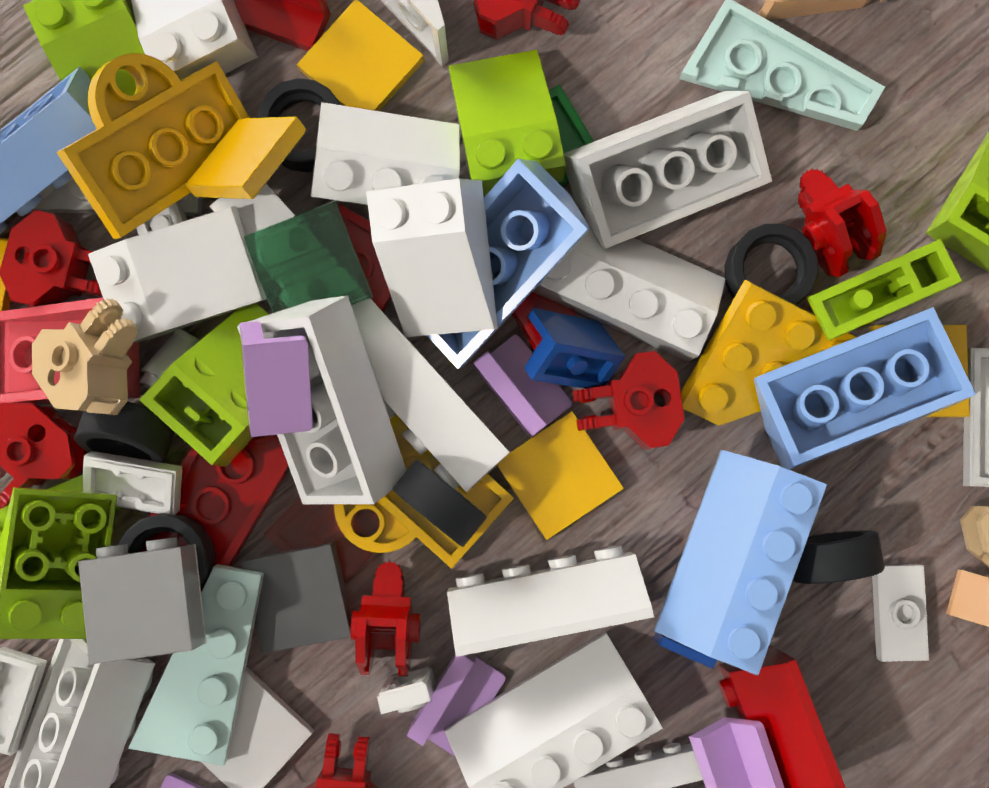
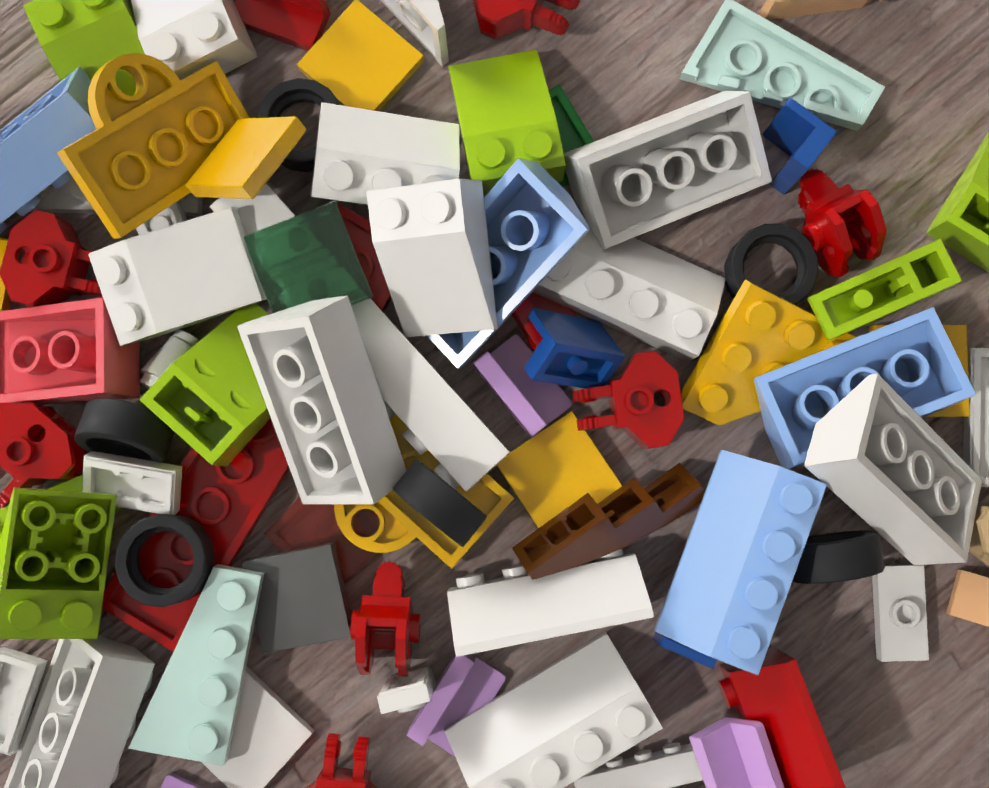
tan hinge [32,298,139,415] -> none
light grey piece [78,537,207,665] -> none
lavender panel [240,321,313,437] -> none
none -> reddish brown slope [512,463,705,580]
none -> blue panel [763,98,837,195]
none -> white slope [804,373,982,565]

